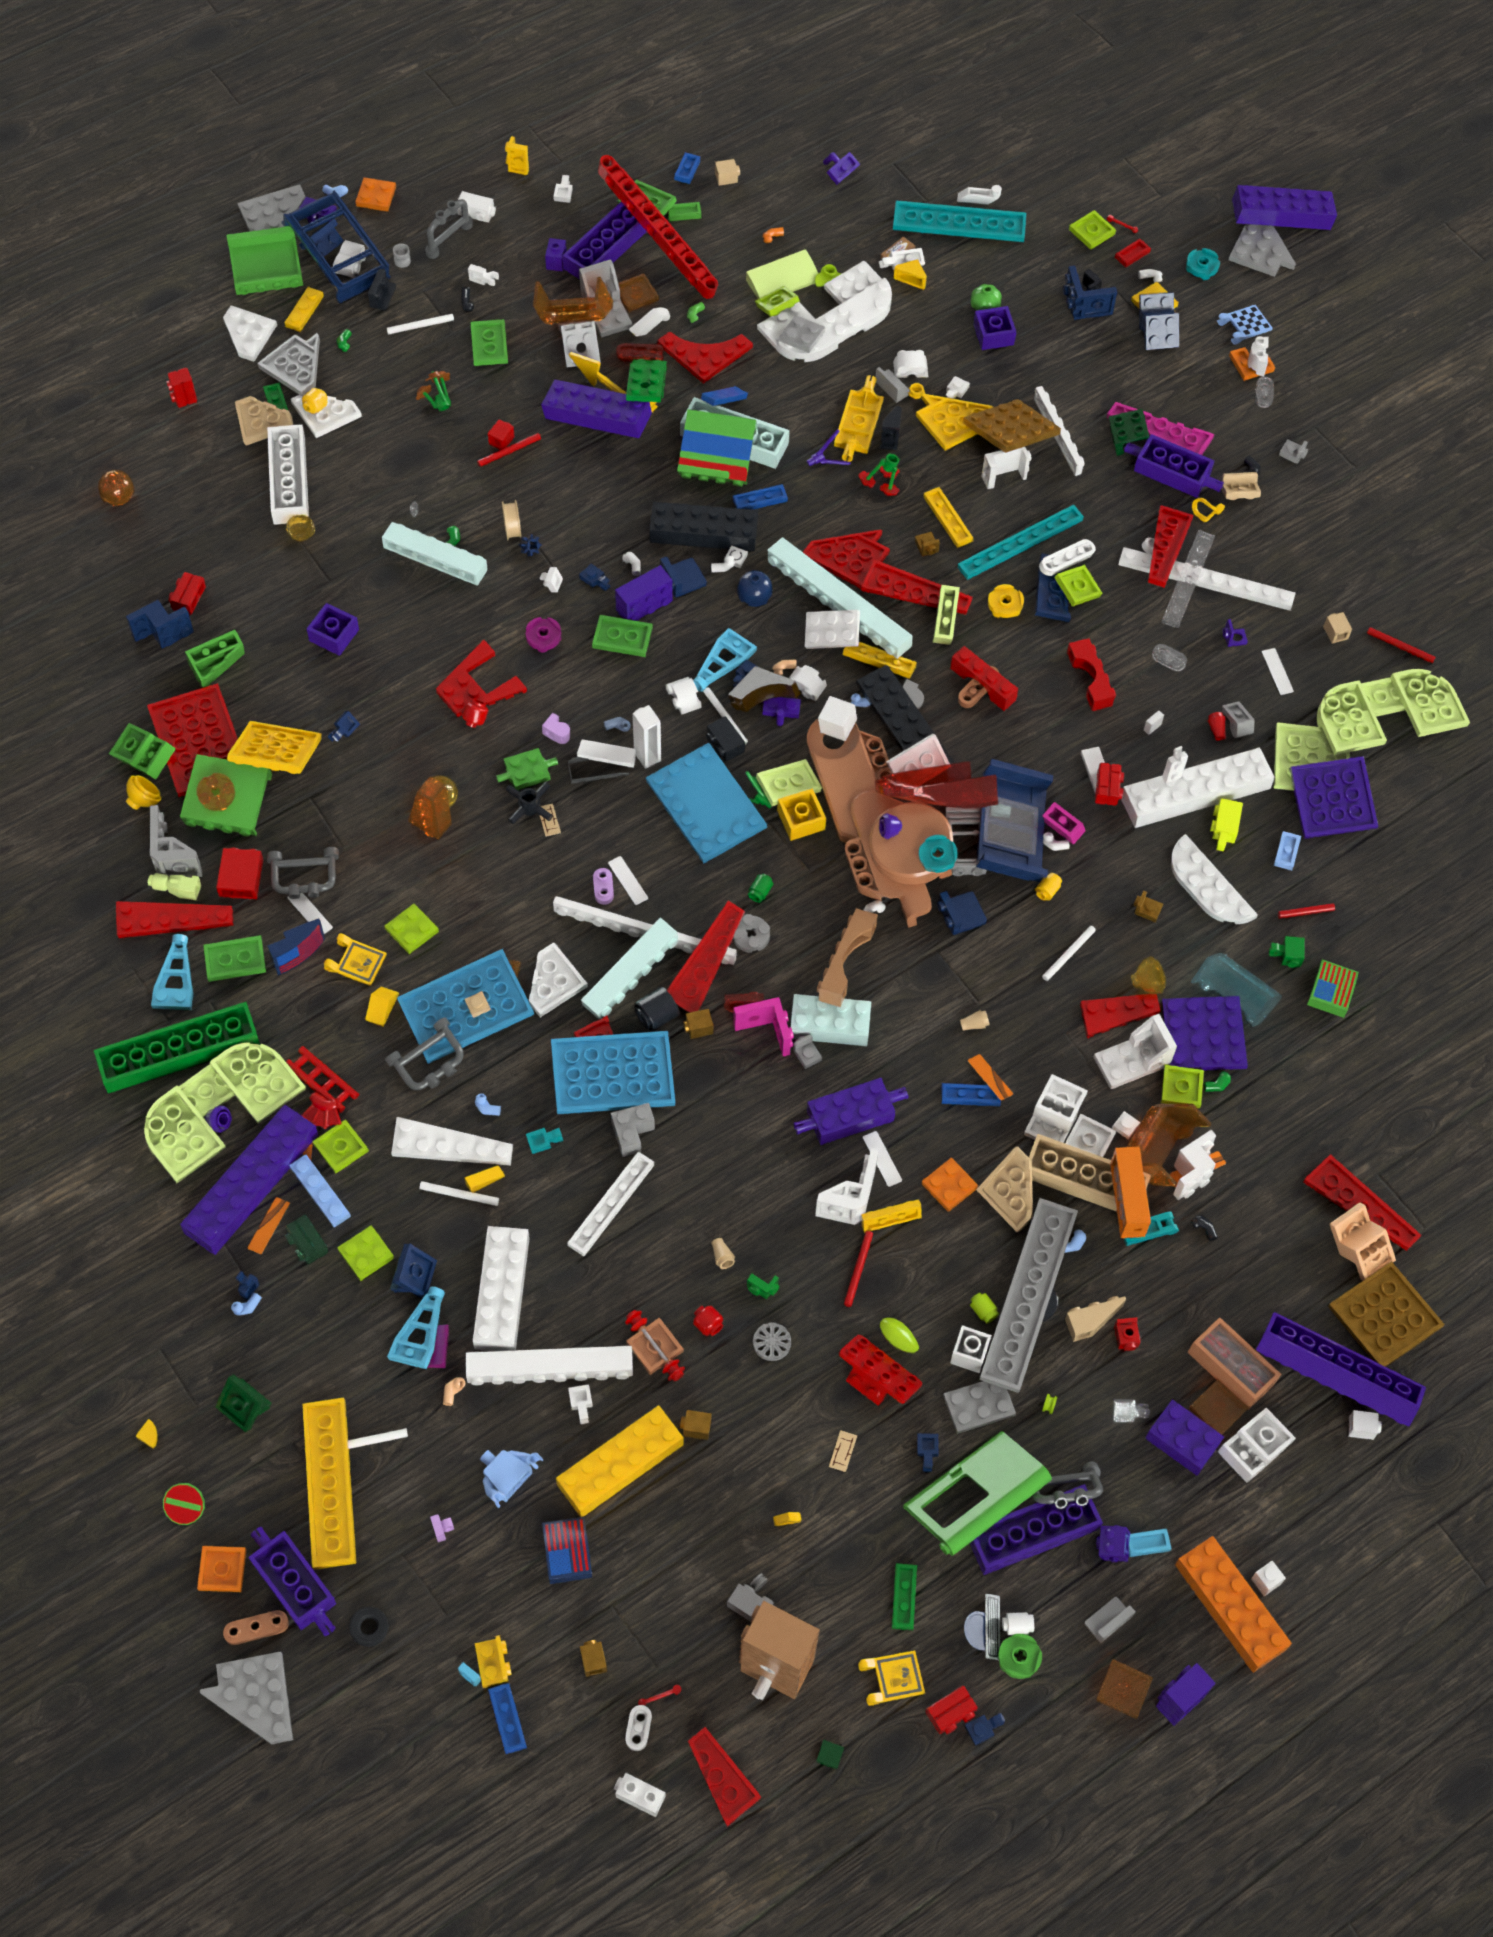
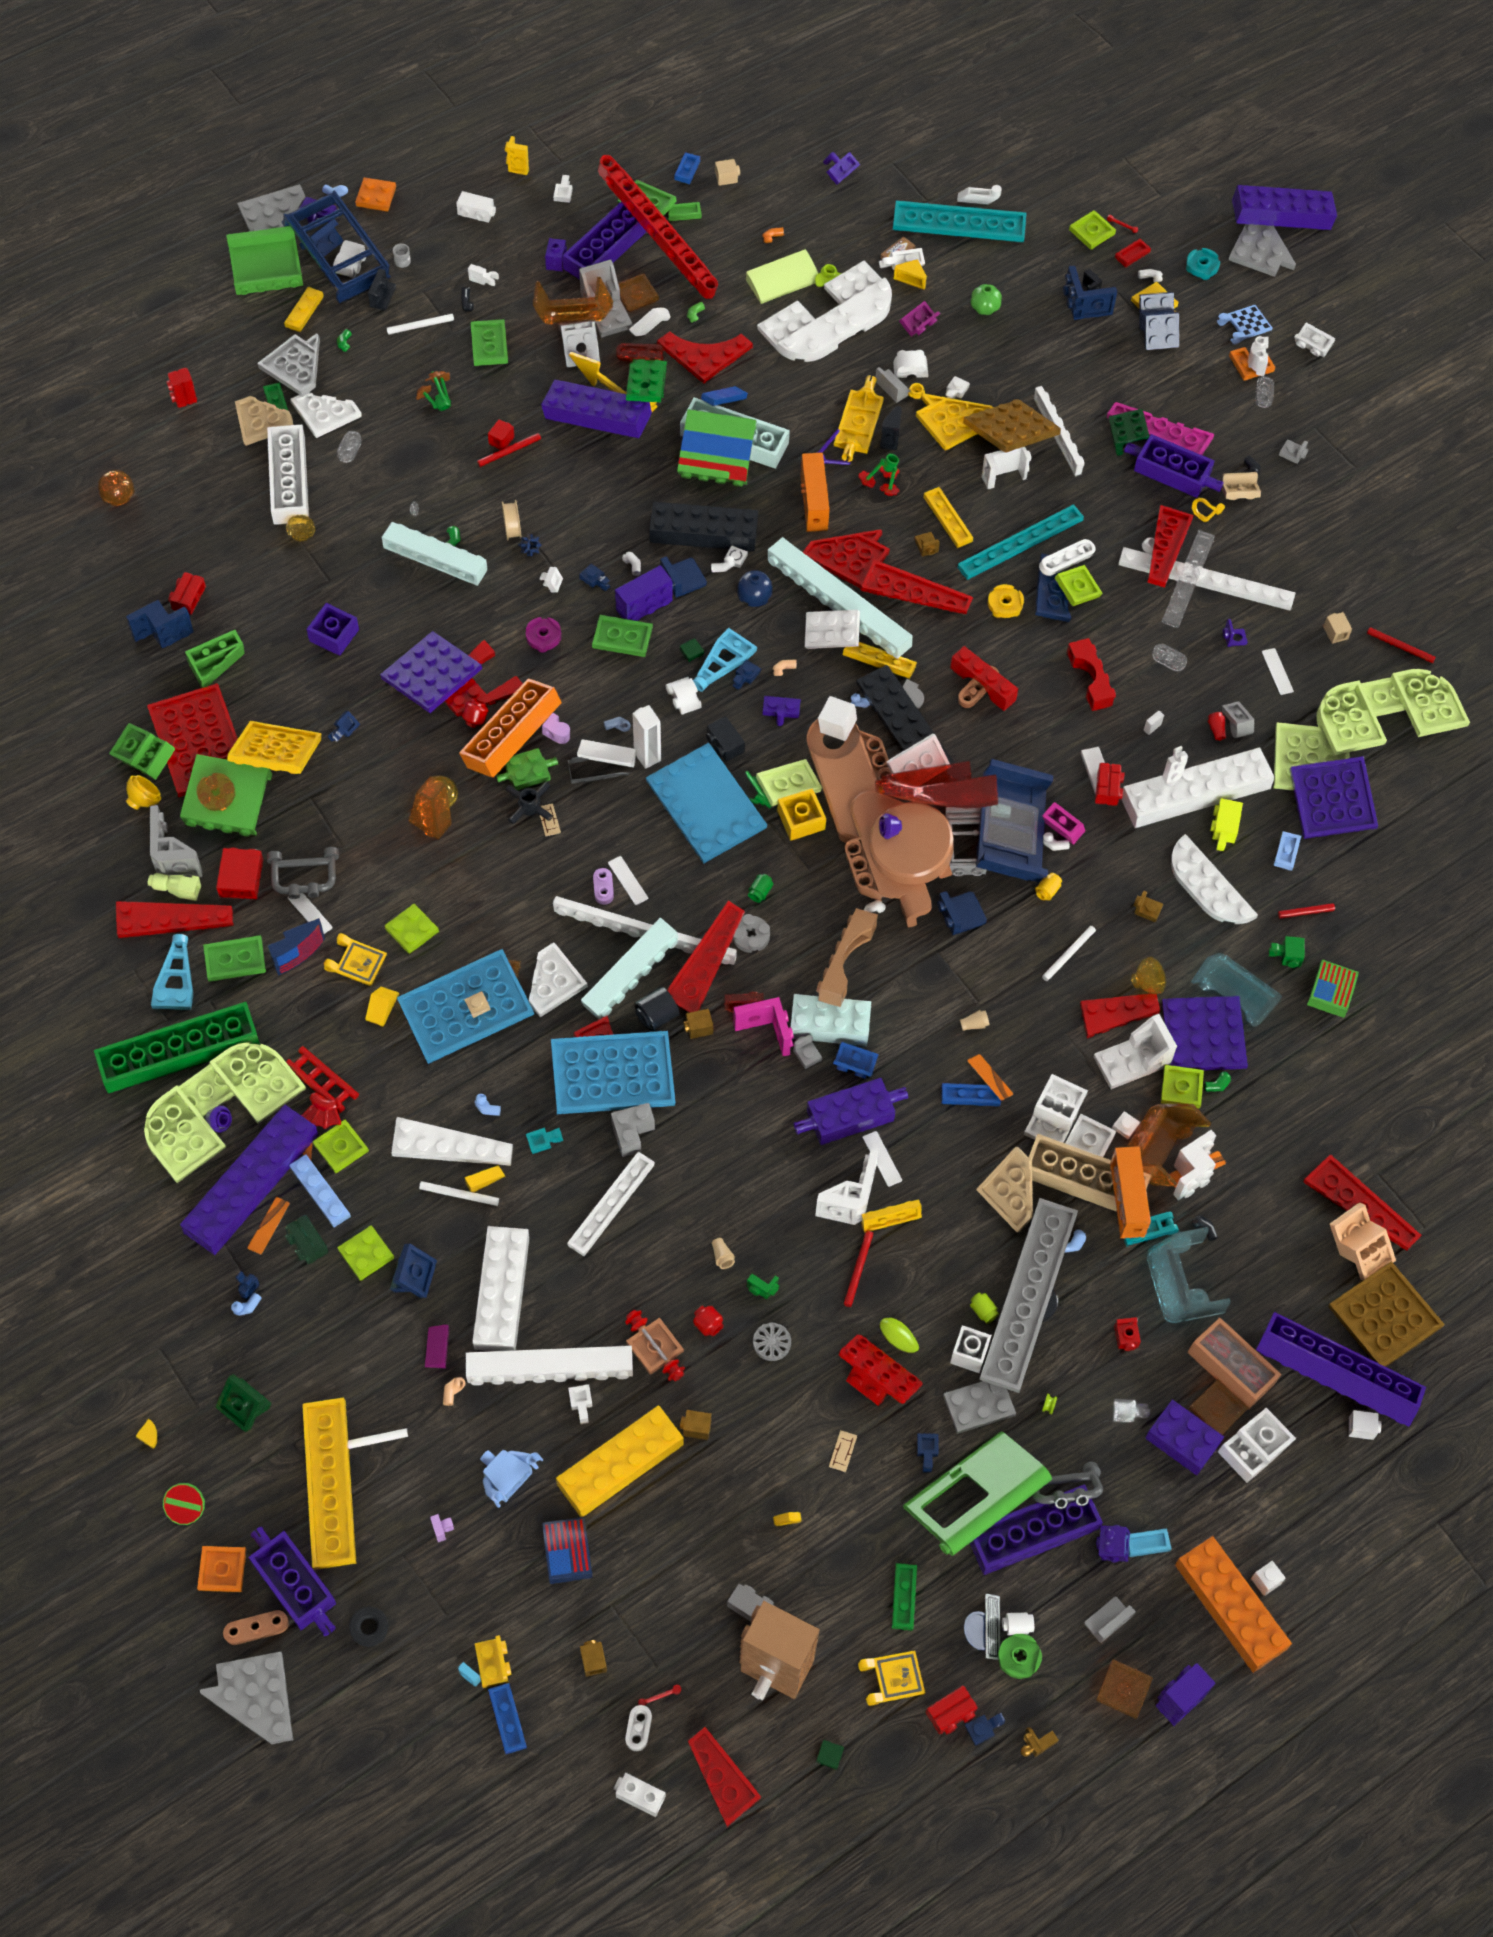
white plate [223,306,277,362] -> none
yellow head [302,388,328,414] -> none
dark grey bar [385,1017,464,1090] -> none
medium azure plate [387,1287,445,1369] -> none
dark grey bar [425,199,473,259] -> none
white bar [703,687,748,744] -> none
dark brown arch [728,666,800,712] -> none
blue tile [733,484,788,510] -> none
light grey piece [750,1573,768,1592] -> none
lime plate [755,286,800,317] -> none
light grey plate [779,315,825,353] -> none
white cylinder [789,665,827,701] -> none
teal plate [919,835,957,873] -> none
orange plate [922,1157,978,1212] -> none
yellowish green brick [933,585,960,645] -> none
dark purple brick [973,306,1016,350] -> none
tan slope [1065,1296,1126,1342] -> none
none -> clear plate [337,431,362,462]
none -> dark purple plate [380,631,482,713]
none -> orange brick [459,678,562,778]
none -> dark green tile [680,638,704,662]
none -> orange brick [801,453,829,532]
none -> blue bracket [833,1042,879,1079]
none -> magenta bracket [899,301,940,337]
none -> pearl gold piece [1021,1727,1059,1757]
none -> clear light blue windscreen [1147,1227,1230,1323]
none -> white bracket [1294,323,1335,357]

